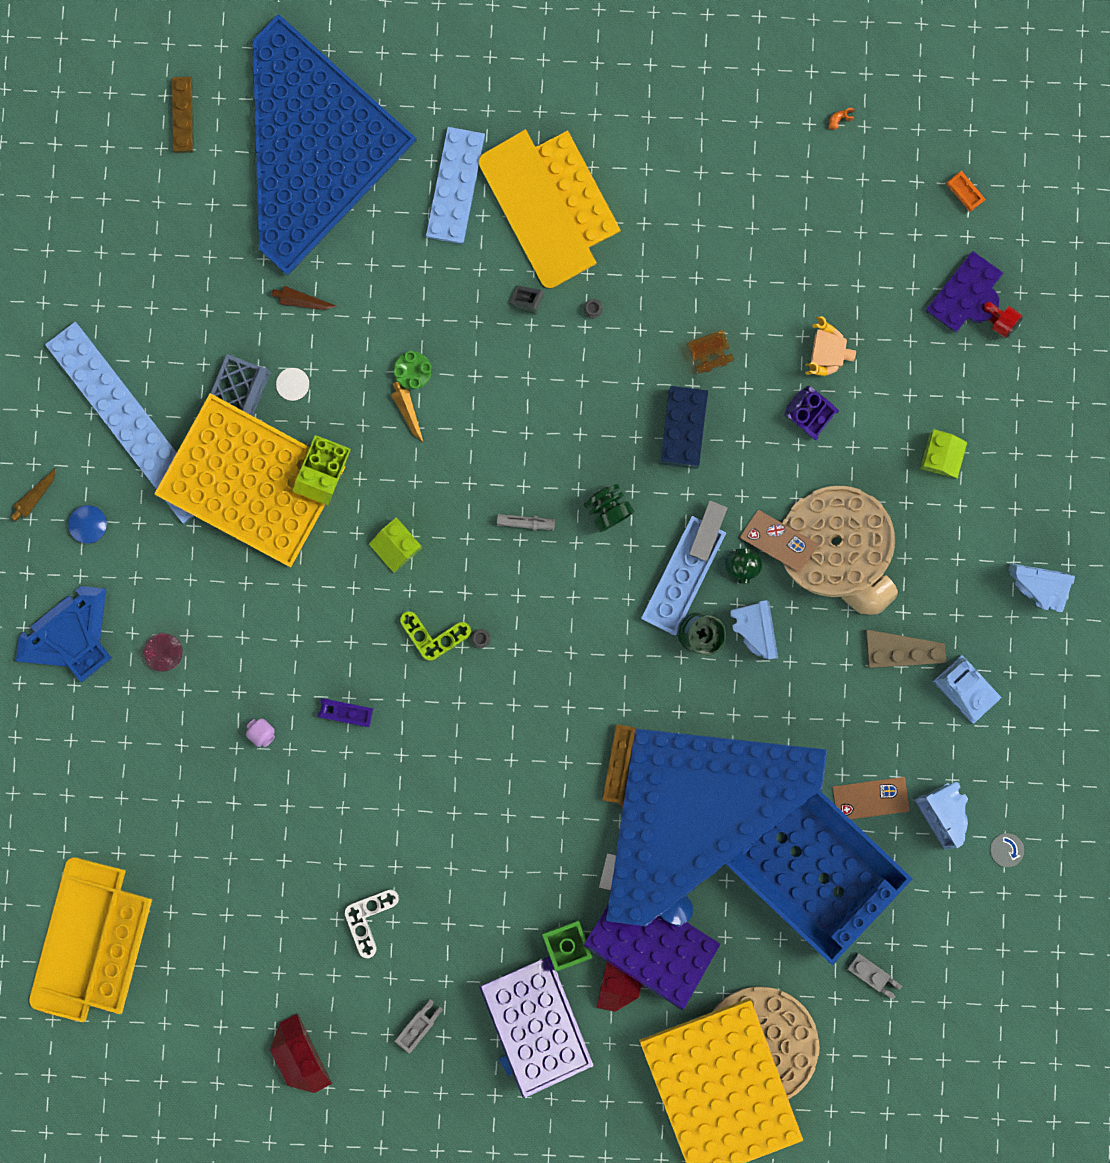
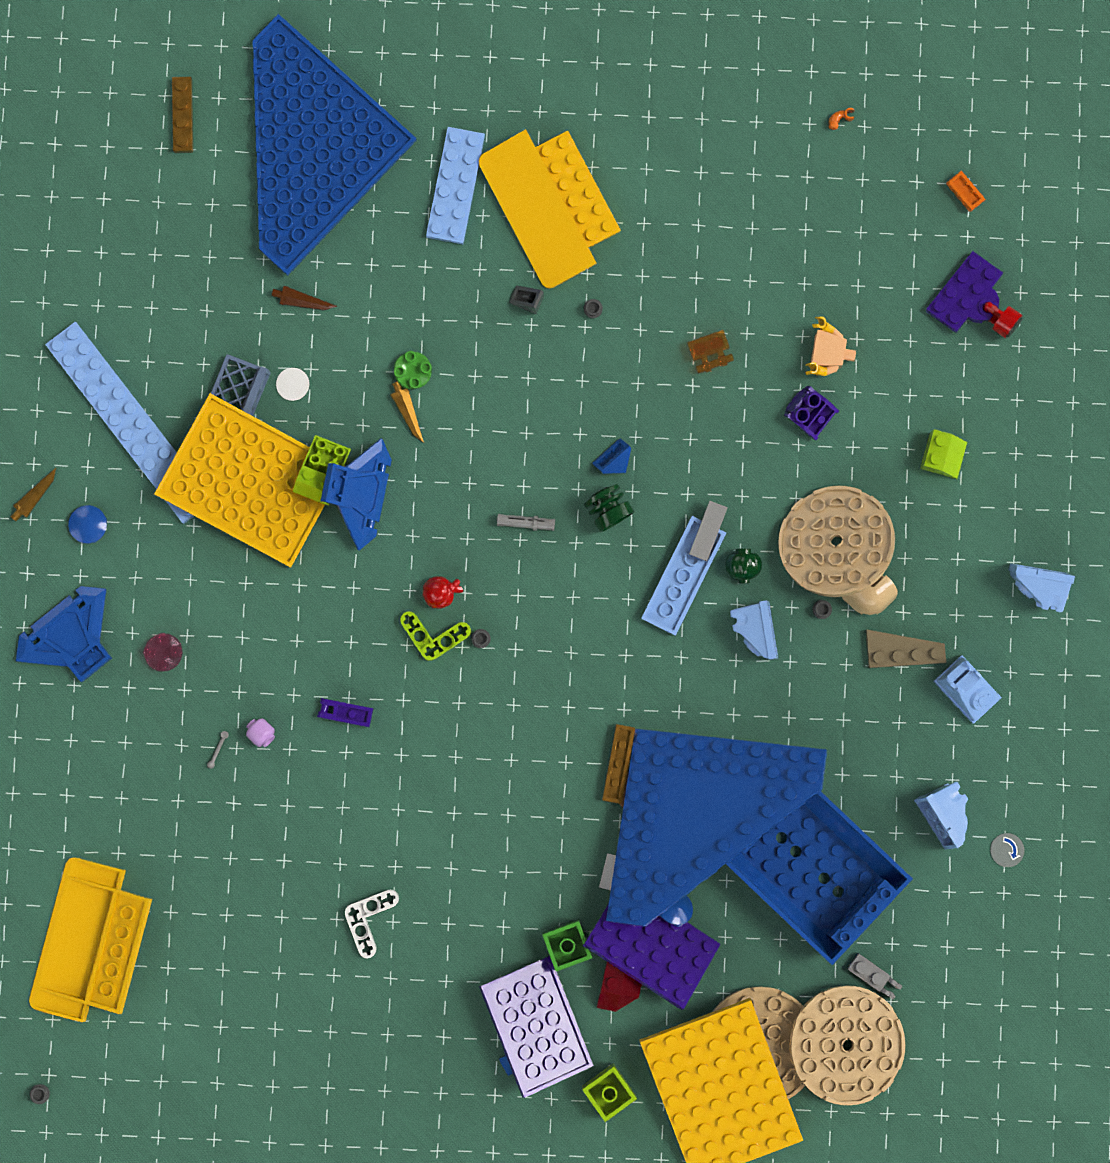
dark red wedge [270,1013,332,1093] -> none
lime slope [369,517,423,573] -> none
light grey hinge [394,999,443,1054] -> none
dark blue brick [660,386,708,469] -> none
dark green wheel [677,612,727,656] -> none
medium nougat sticker [740,510,819,572] -> none
medium nougat sticker [833,777,910,819] -> none
none -> dark grey plate [30,1084,50,1104]
none -> light grey hinge [207,731,229,769]
none -> blue plate [321,438,392,551]
none -> red hat [423,576,463,609]
none -> lime brick [582,1063,637,1122]
none -> blue slope [592,438,631,474]
none -> tan plate [789,985,905,1105]
none -> dark grey plate [812,600,832,619]

